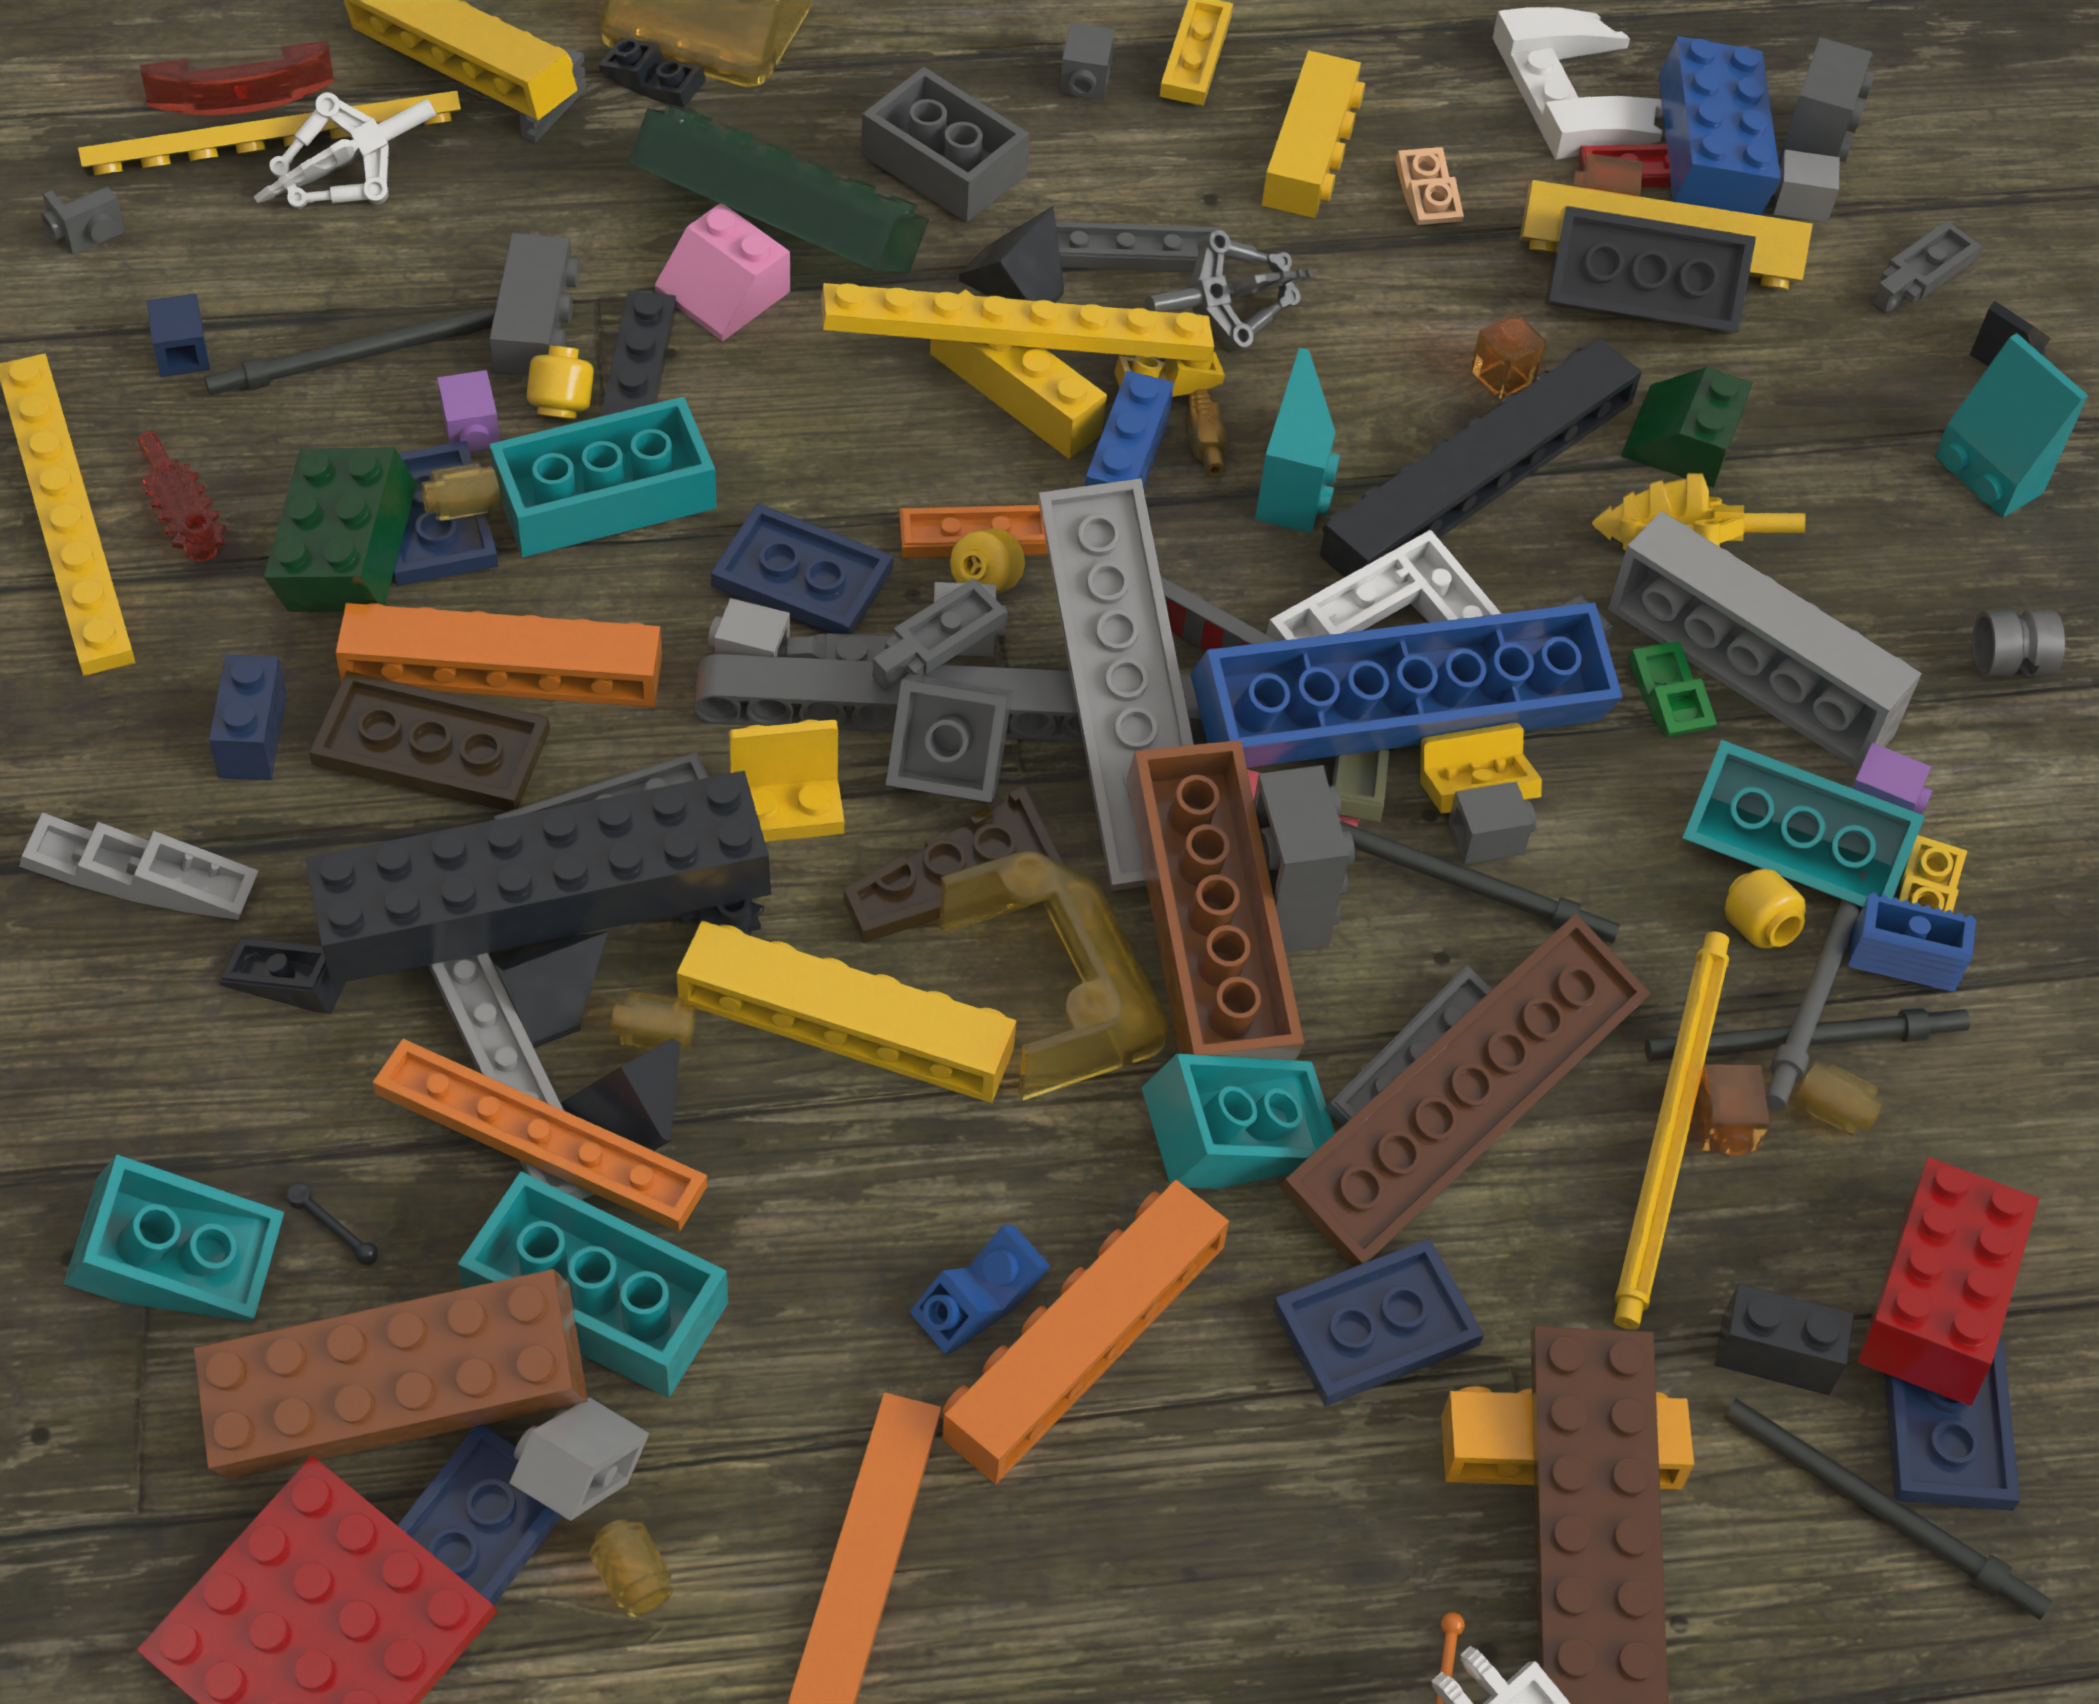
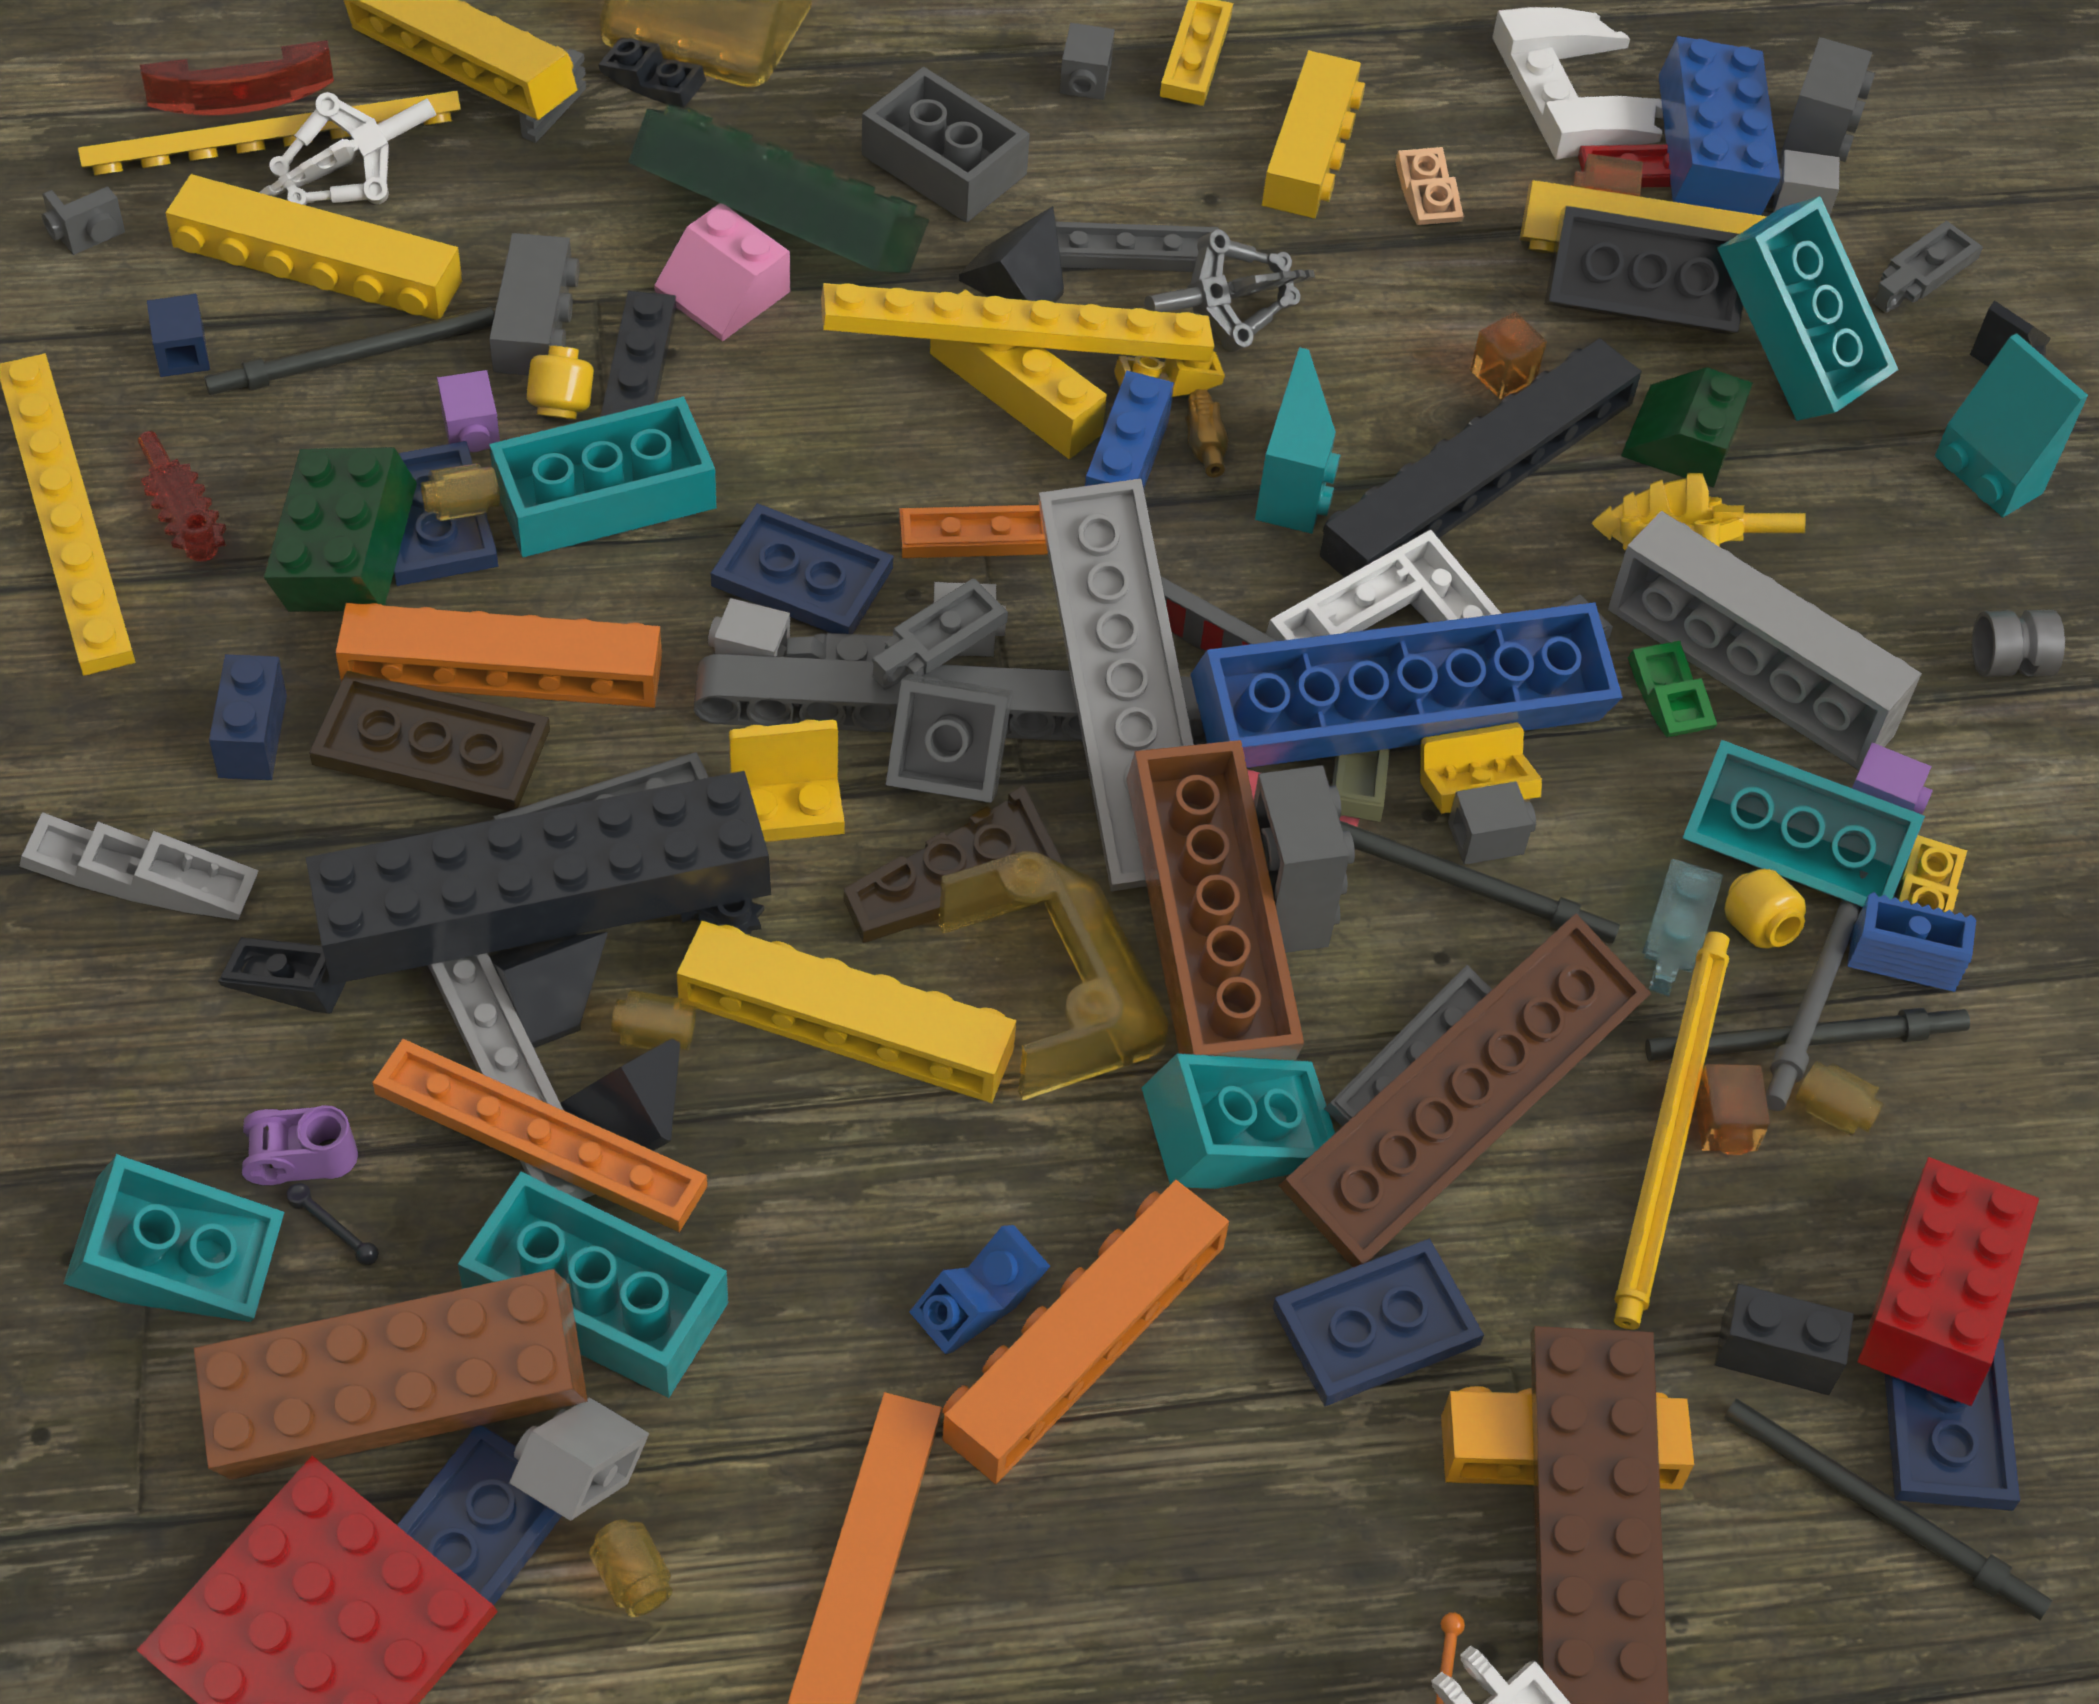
yellow head [950,528,1025,594] -> none
none -> yellow brick [165,174,462,320]
none -> medium lavender piece [242,1105,358,1185]
none -> clear light blue hinge [1642,858,1723,996]
none -> teal brick [1717,196,1898,421]

